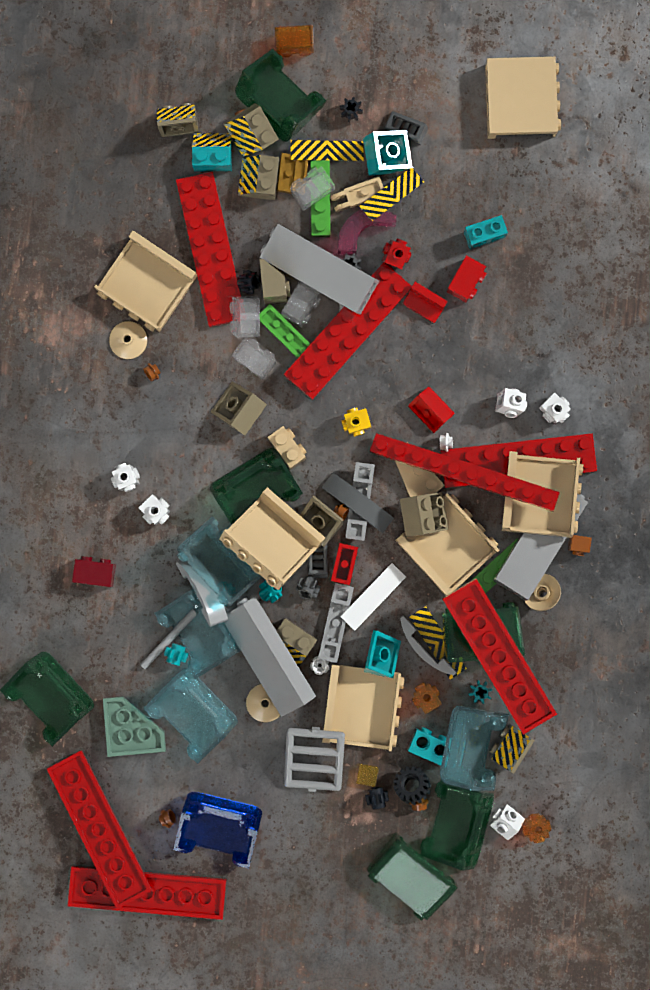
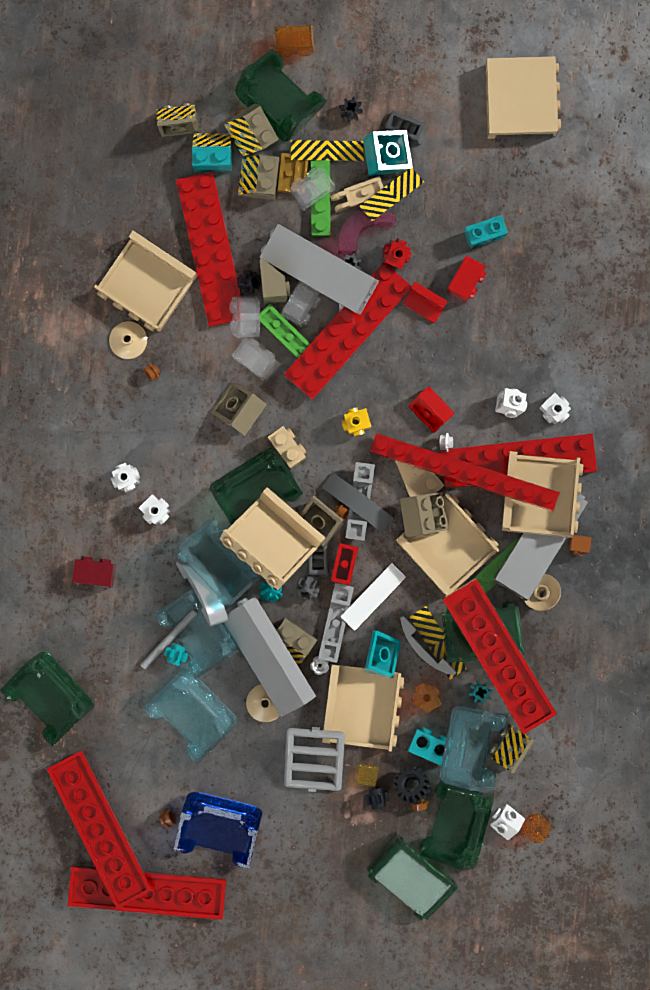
sand green plate [103,696,166,757] -> none

